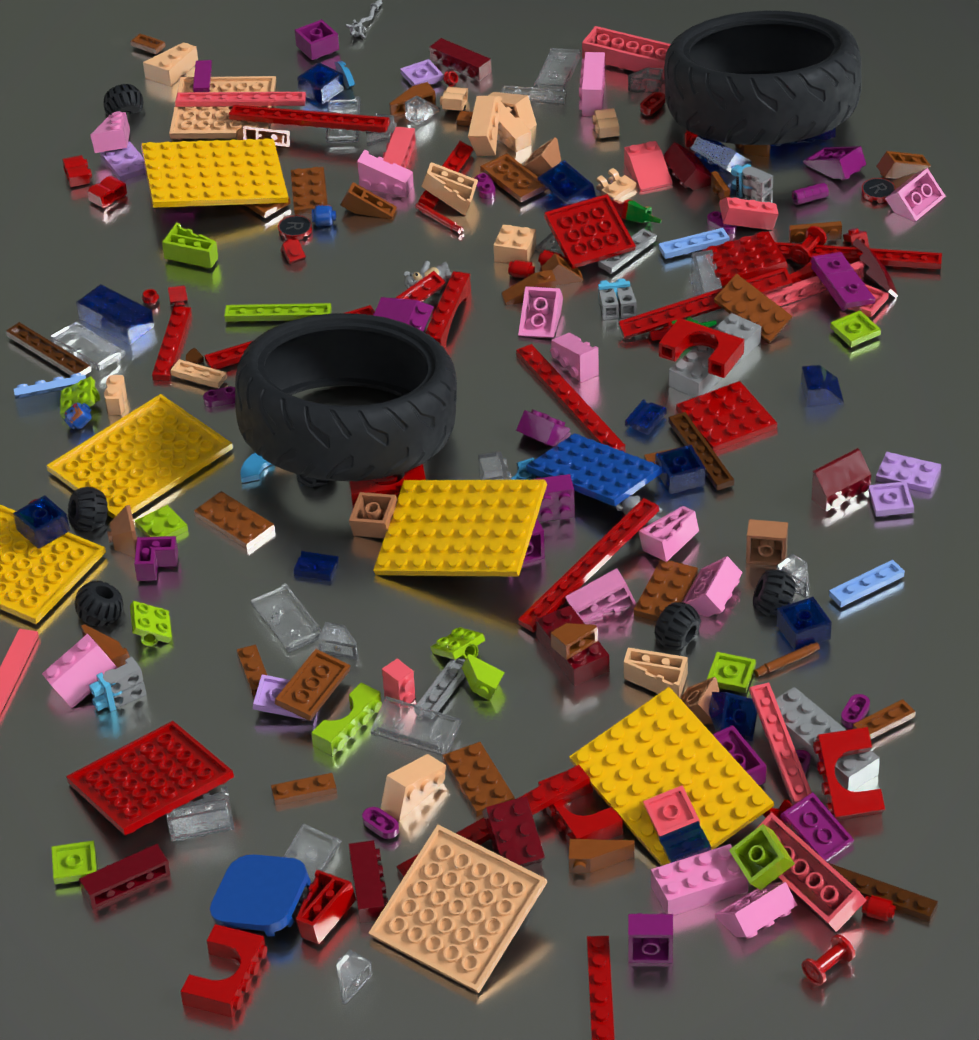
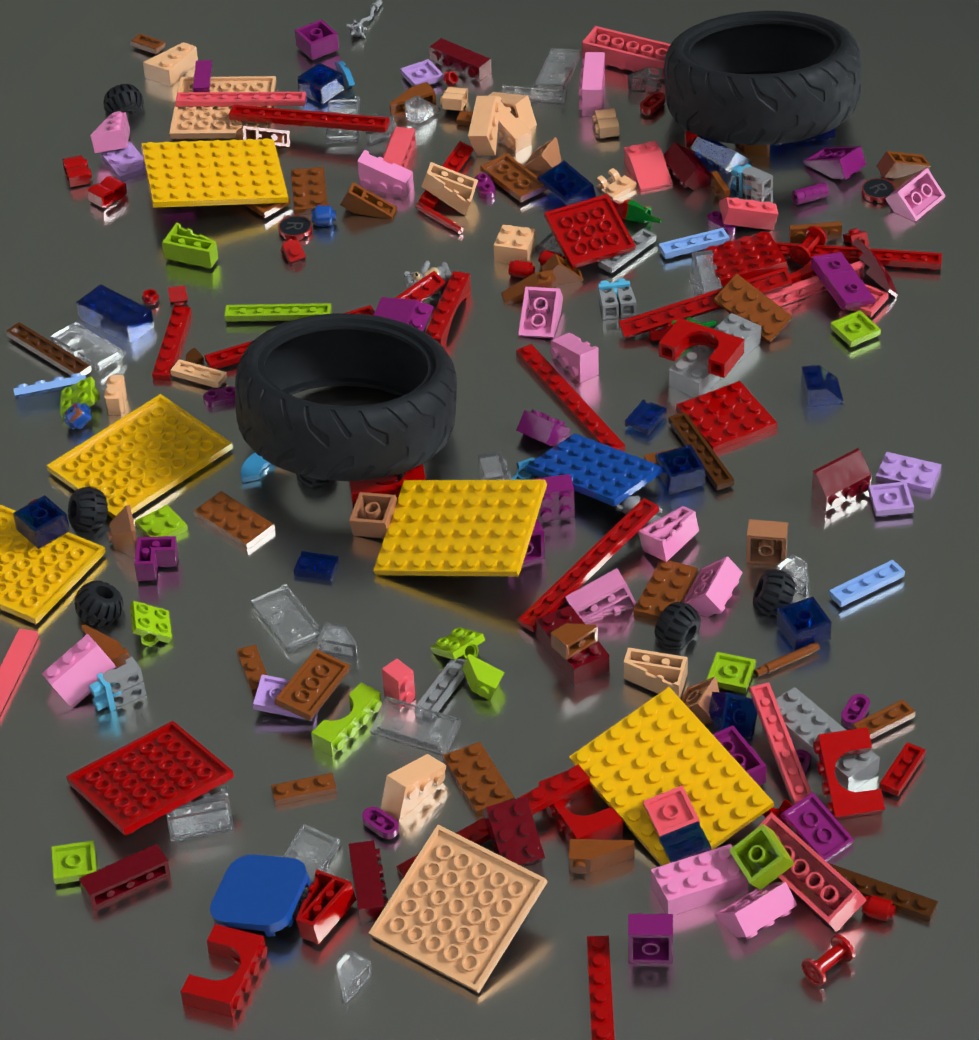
none -> red plate [879,742,926,796]

